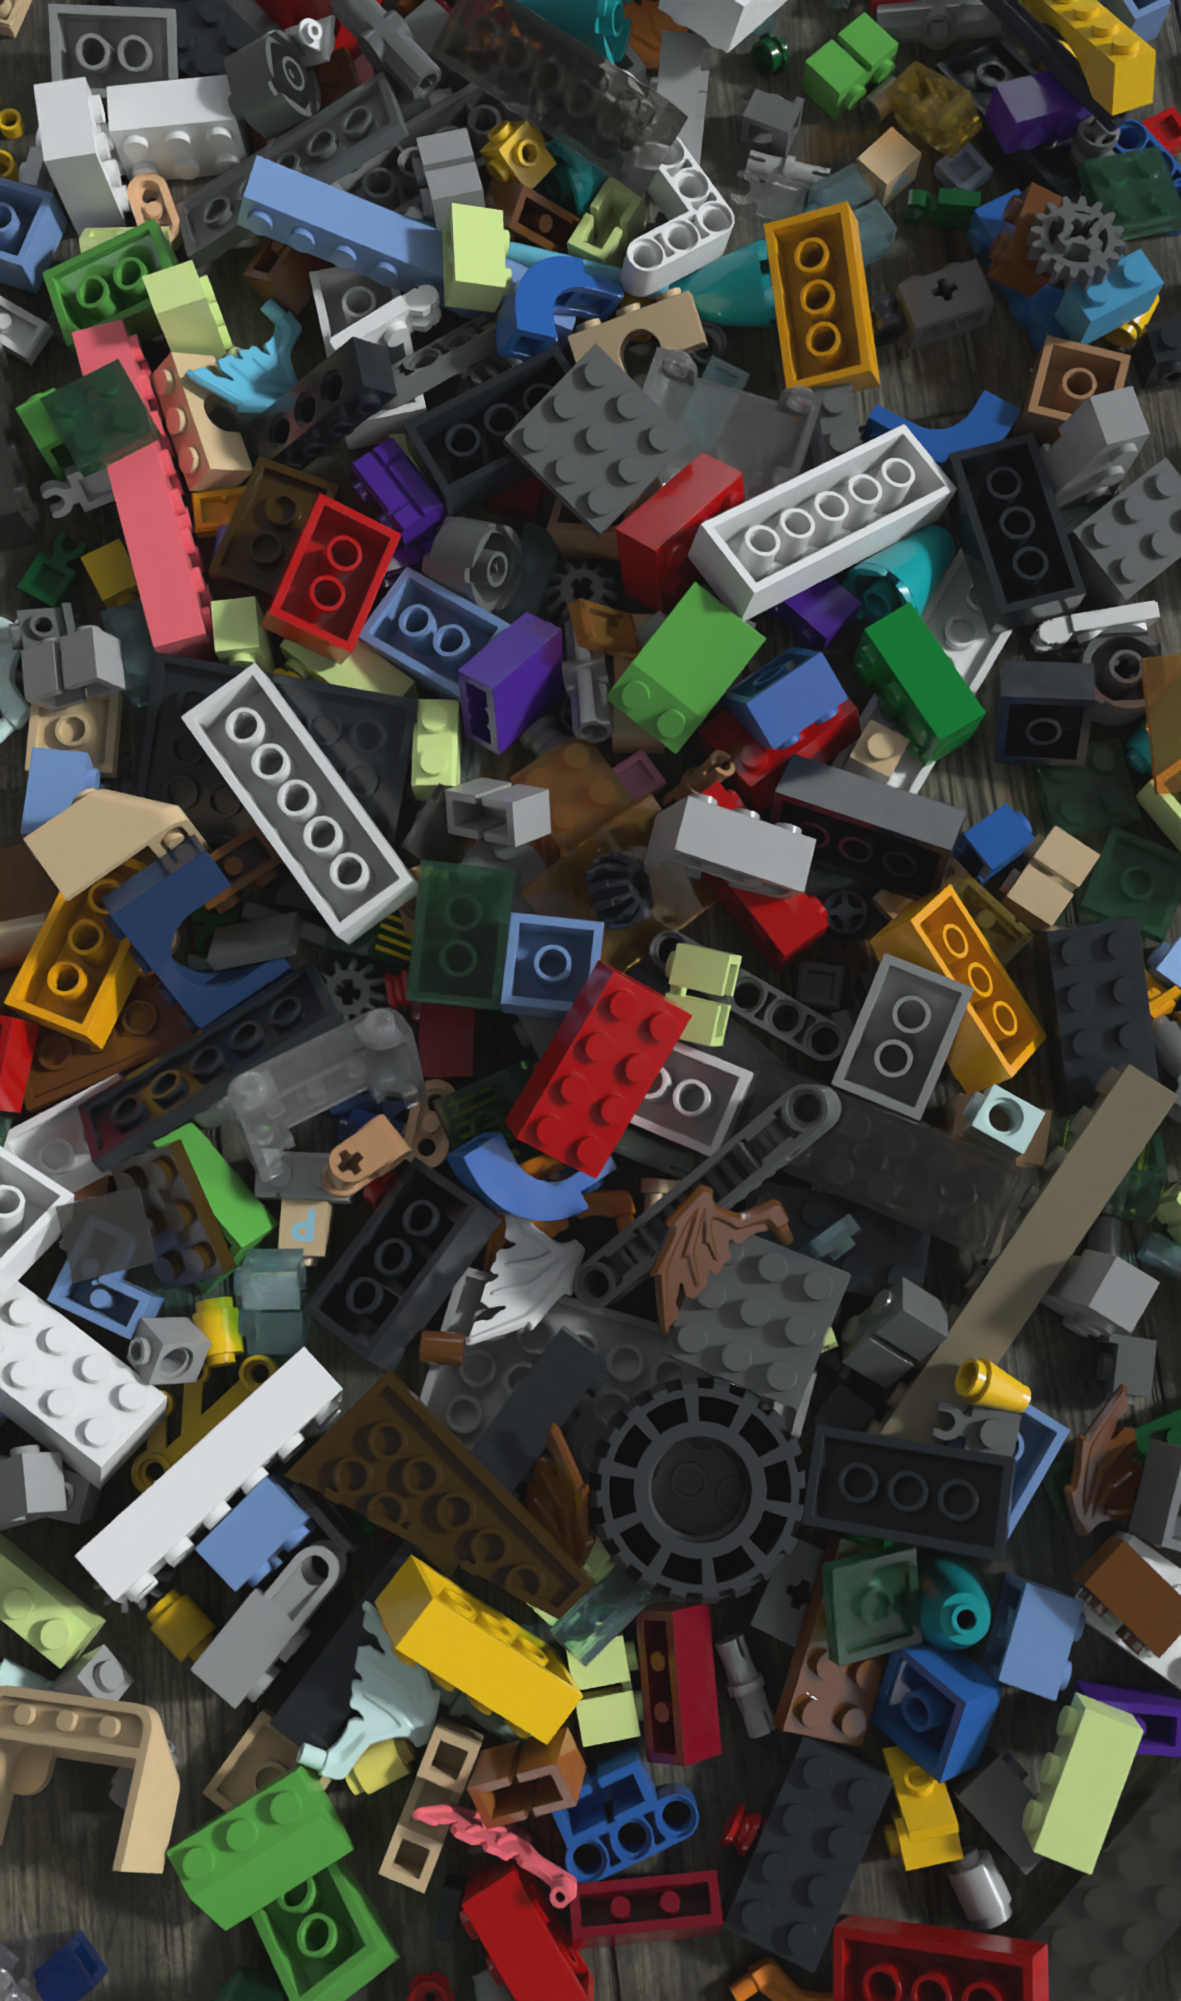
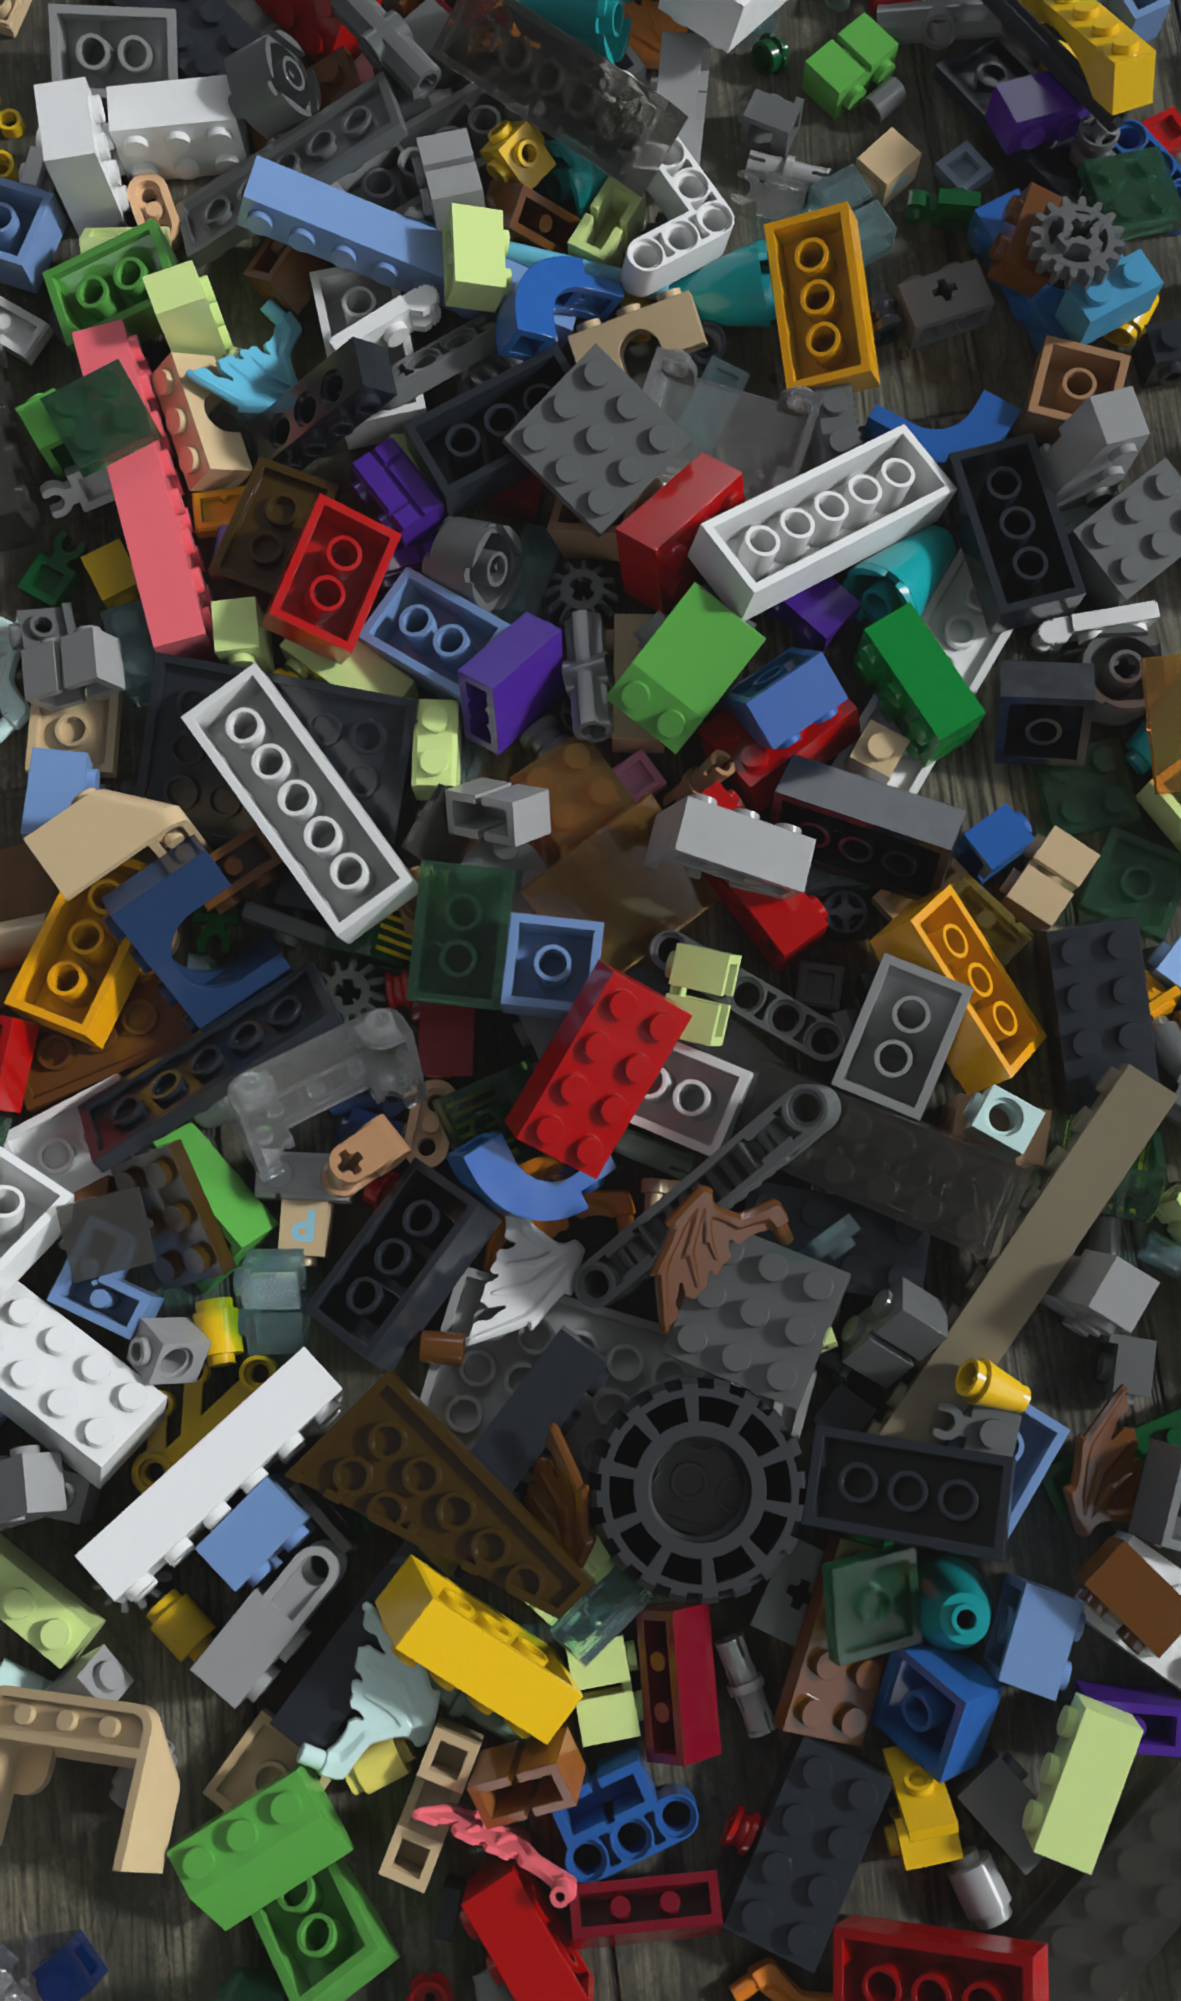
dark grey tile [207,912,304,971] -> none
white hinge [267,15,336,69] -> none
clear orange tile [568,598,641,661] -> none
black gear [585,851,654,930] -> none
clear yellow brick [885,61,982,158] -> none

